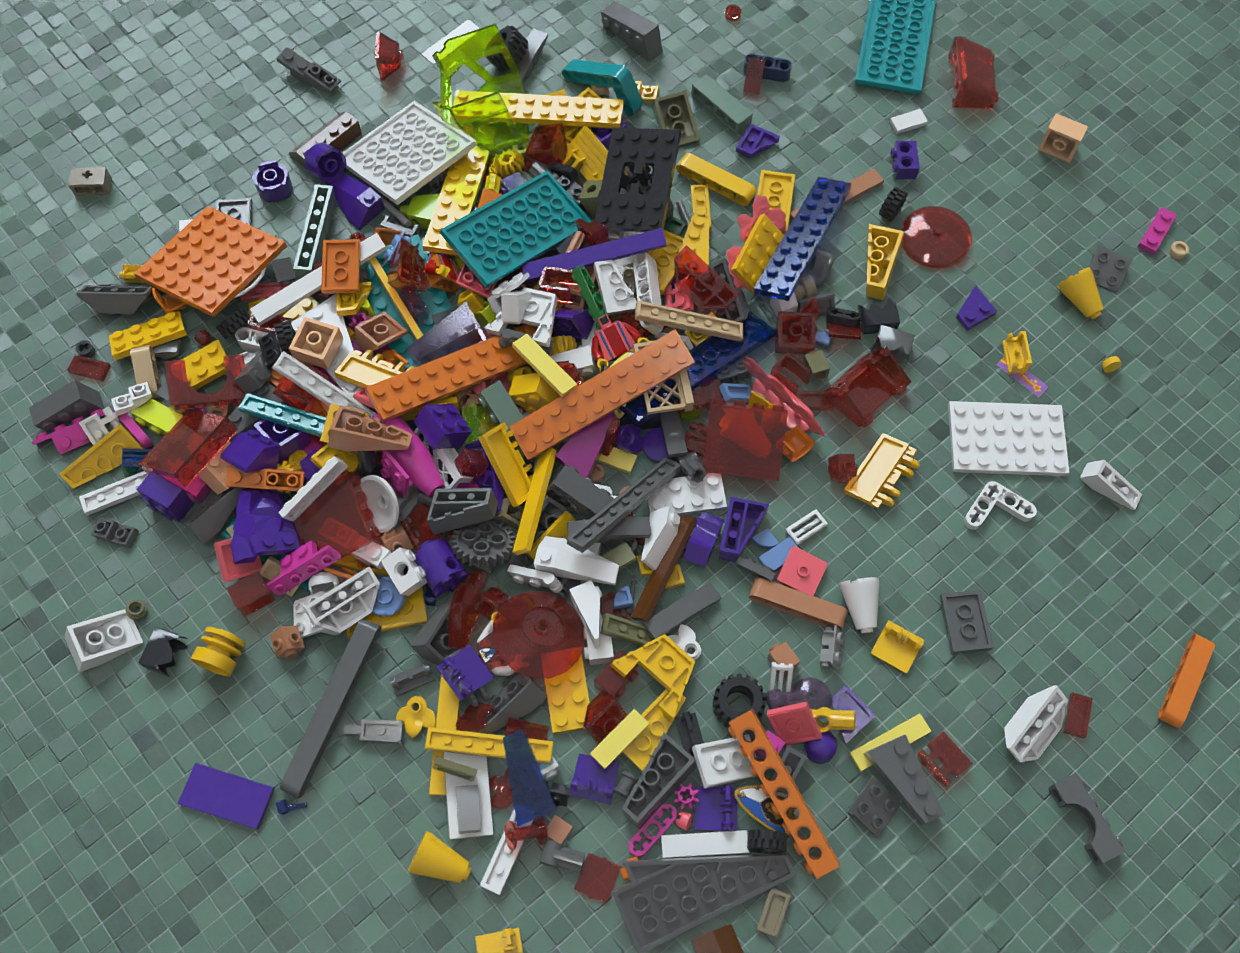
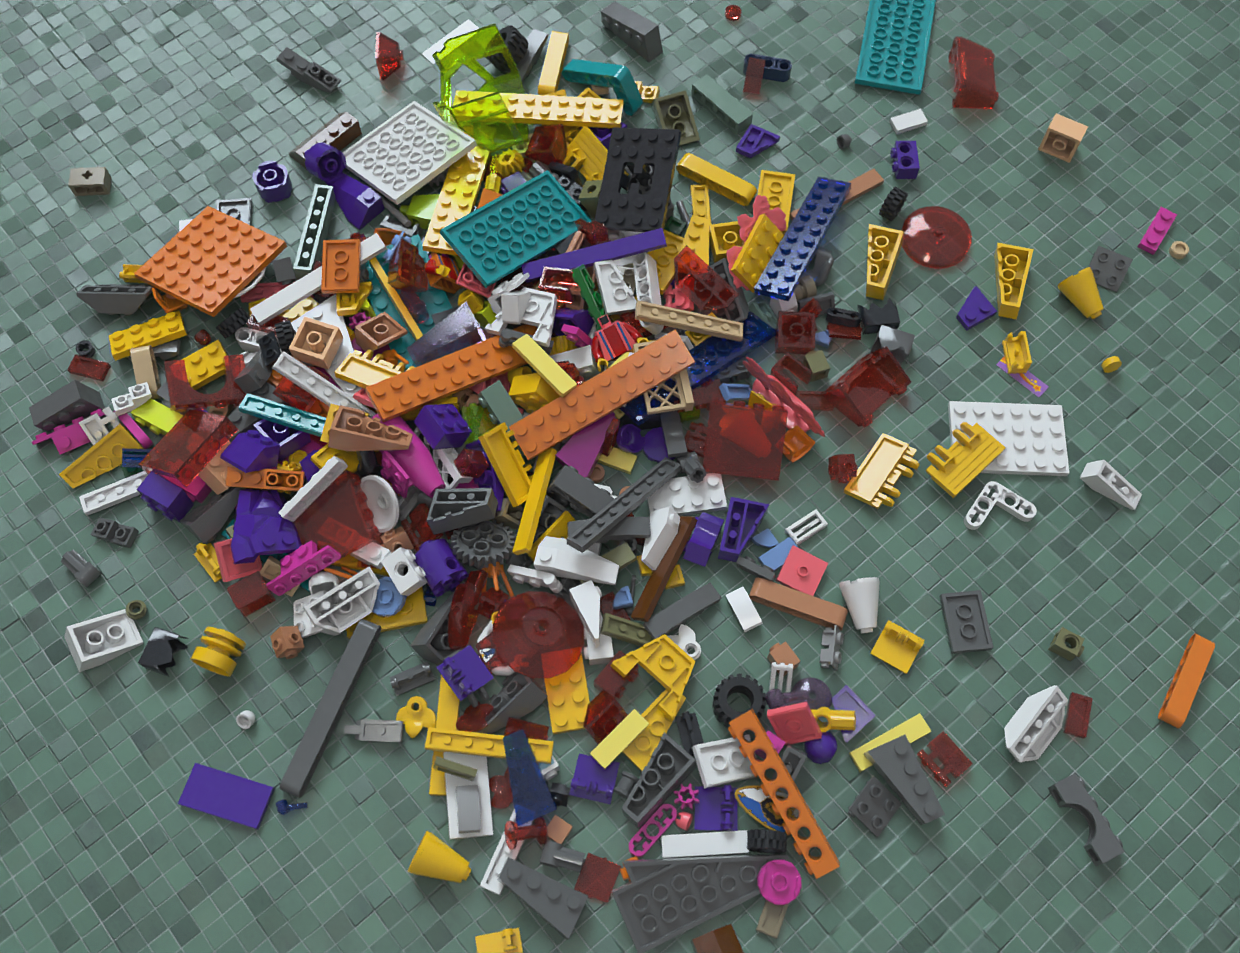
none -> dark grey piece [60,549,102,588]
none -> yellow hinge [194,543,222,583]
none -> white hinge [236,710,255,729]
none -> orange plant [481,561,516,604]
none -> dark grey wedge [497,857,588,940]
none -> beam [538,31,569,95]
none -> dark pink plate [561,324,592,348]
none -> yellow brick [709,221,744,263]
none -> white slope [726,587,763,632]
none -> dark pink tile [757,859,802,905]
none -> dark grey hinge [837,134,852,149]
none -> yellow hinge [926,421,1006,498]
none -> yellow wedge [994,243,1034,320]
none -> olive brick [1048,627,1085,661]

